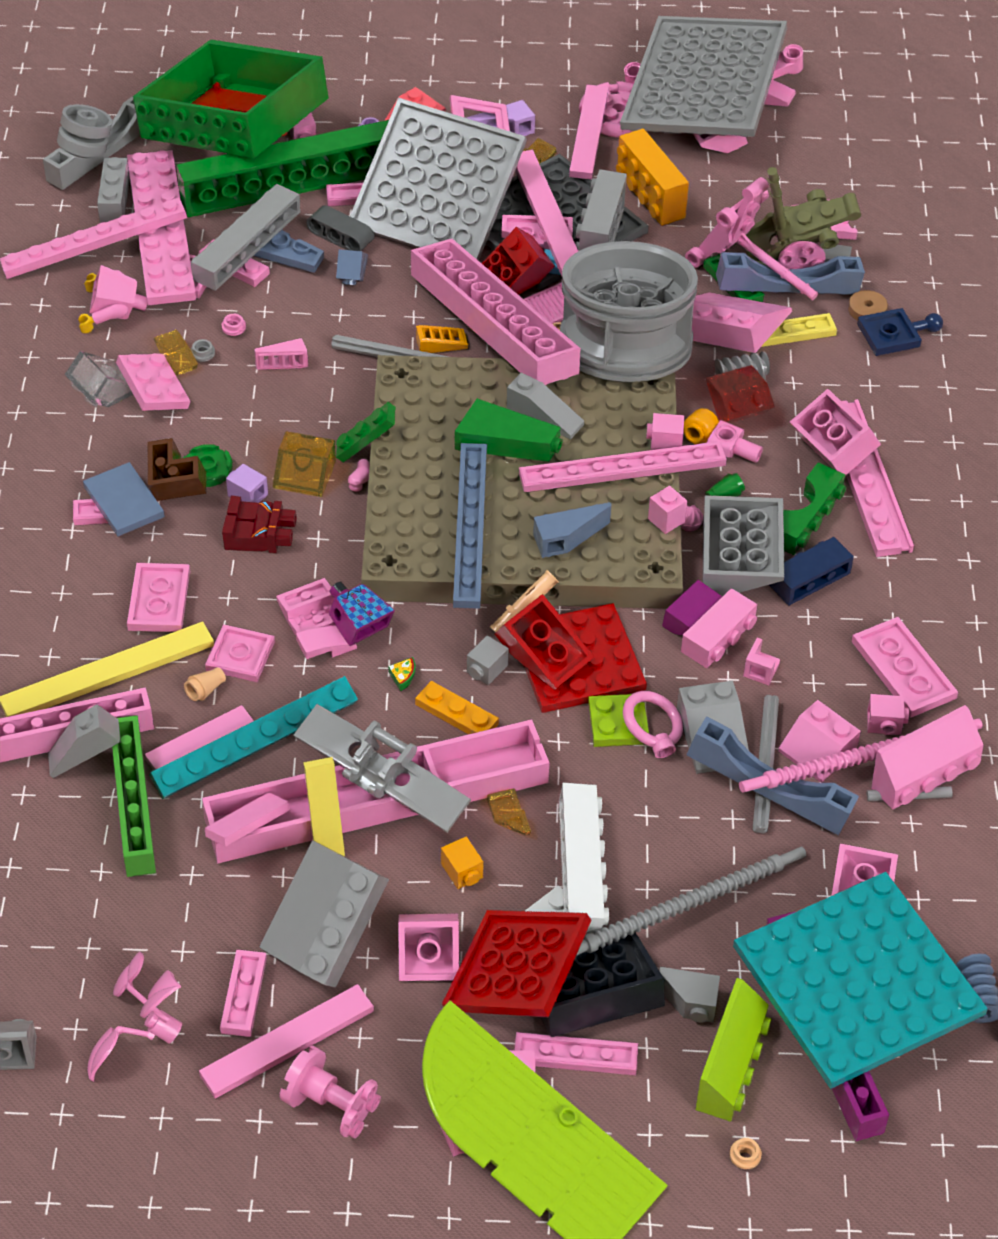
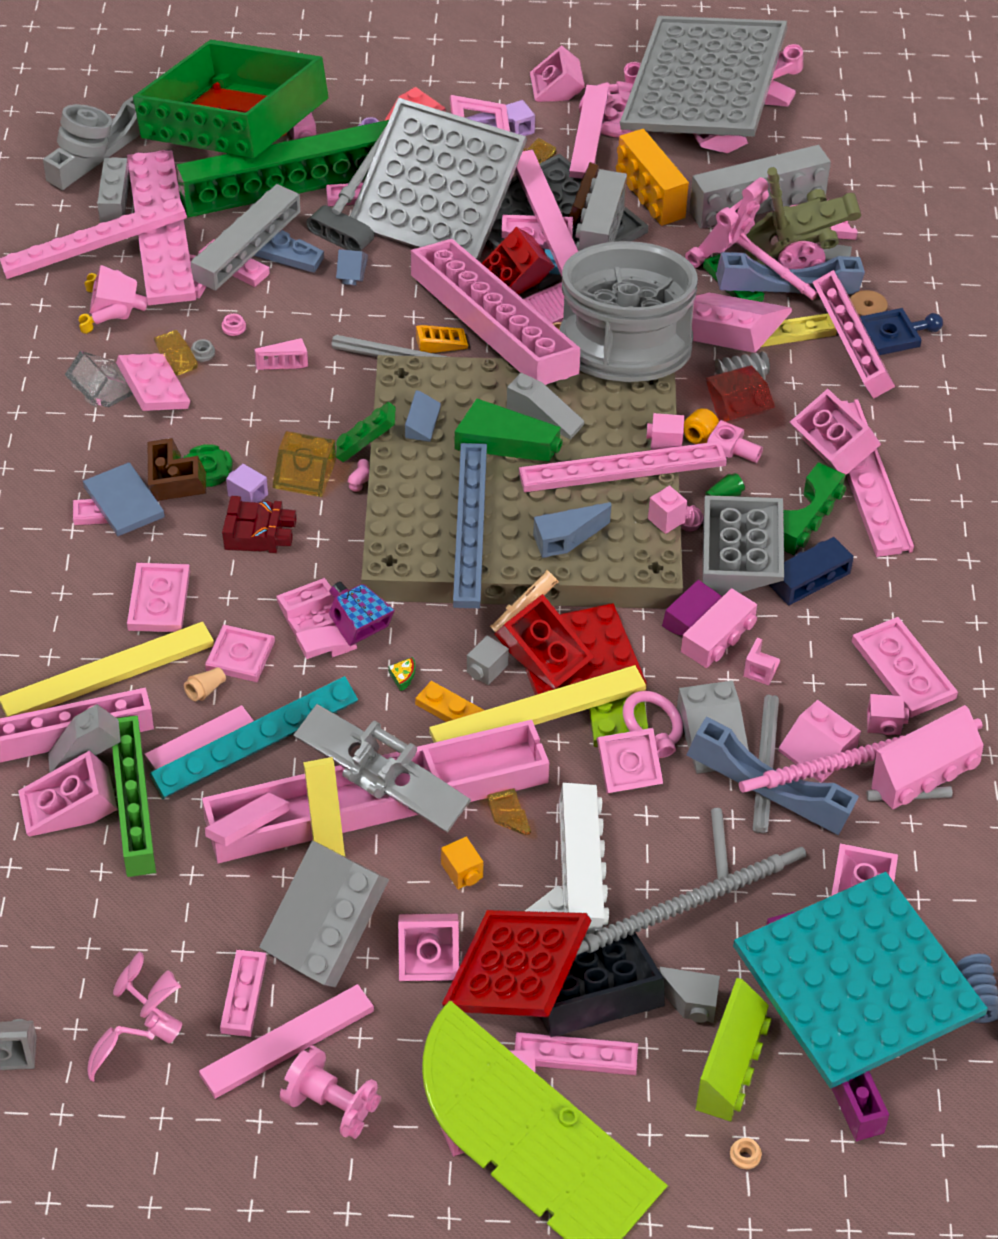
none -> bright pink slope [18,751,118,836]
none -> light grey bar [331,126,387,215]
none -> sand blue slope [405,390,441,442]
none -> light yellow tile [429,665,646,743]
none -> bright pink slope [530,45,585,102]
none -> reddish brown plate [568,162,598,225]
none -> bright pink plate [597,728,663,794]
none -> light grey brick [689,145,831,229]
none -> light grey bar [711,808,729,880]
none -> bright pink brick [813,270,895,399]

